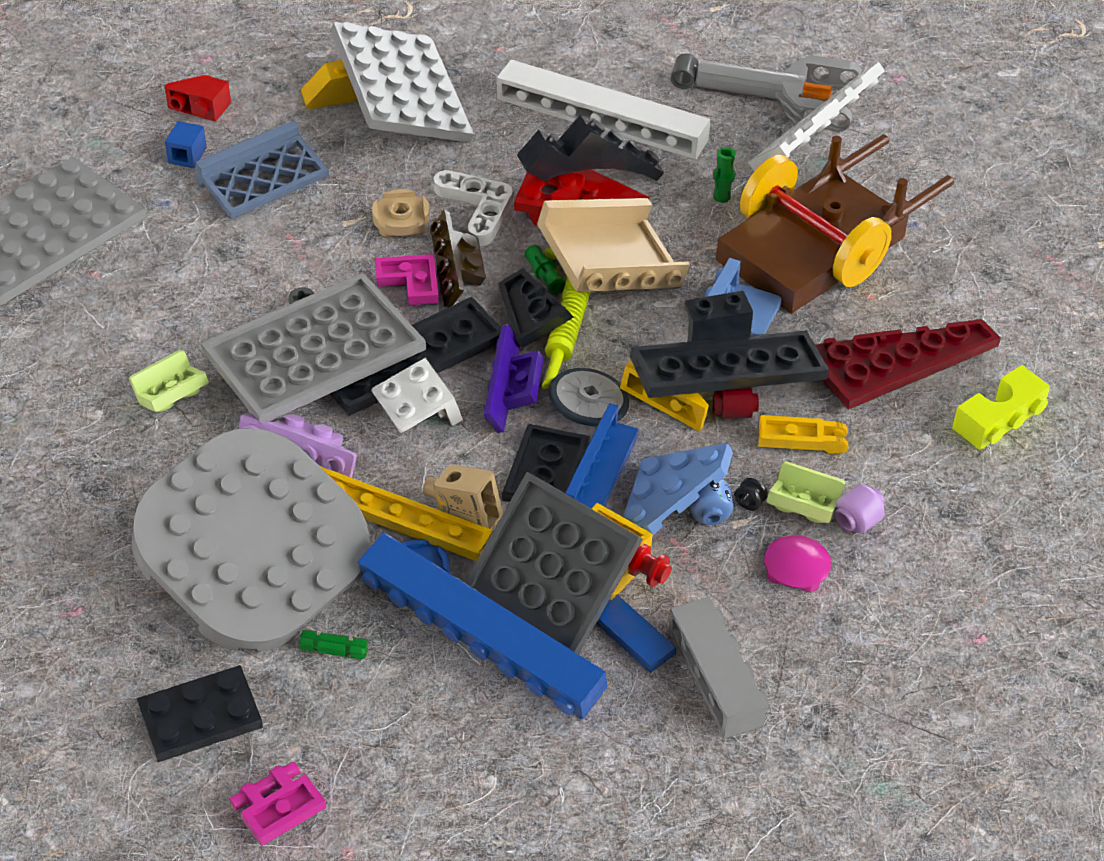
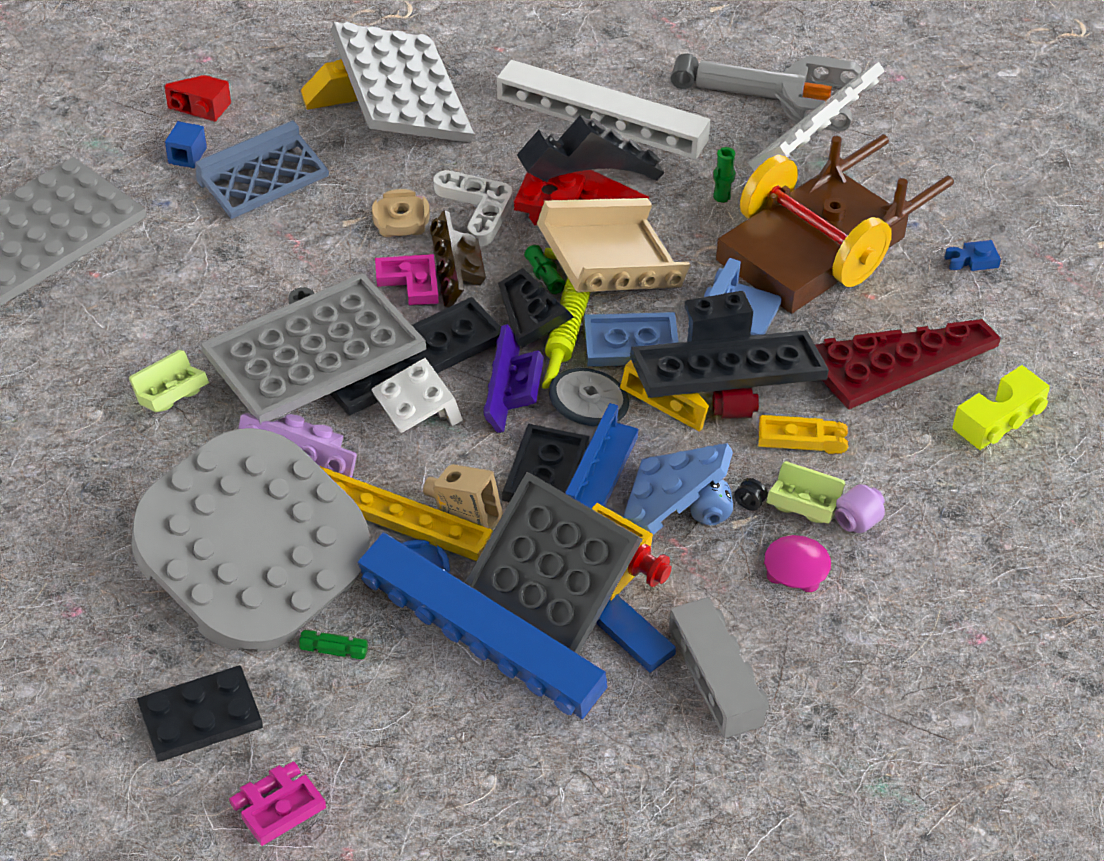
none -> medium blue plate [584,312,679,367]
none -> blue plate [944,240,1001,271]

